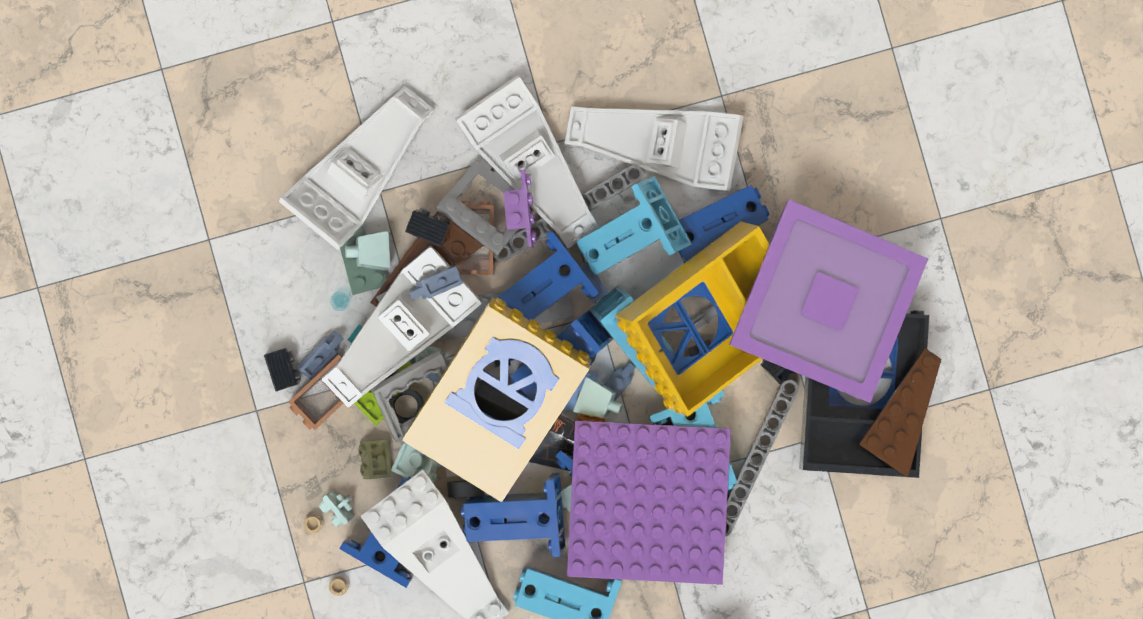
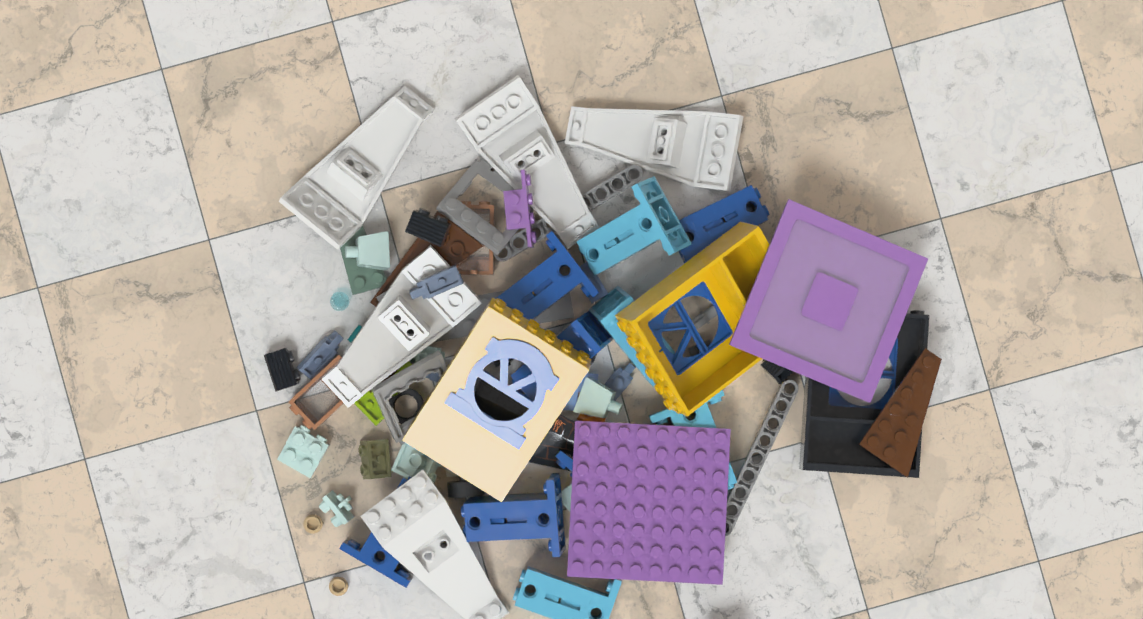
none -> light aqua plate [277,425,330,478]

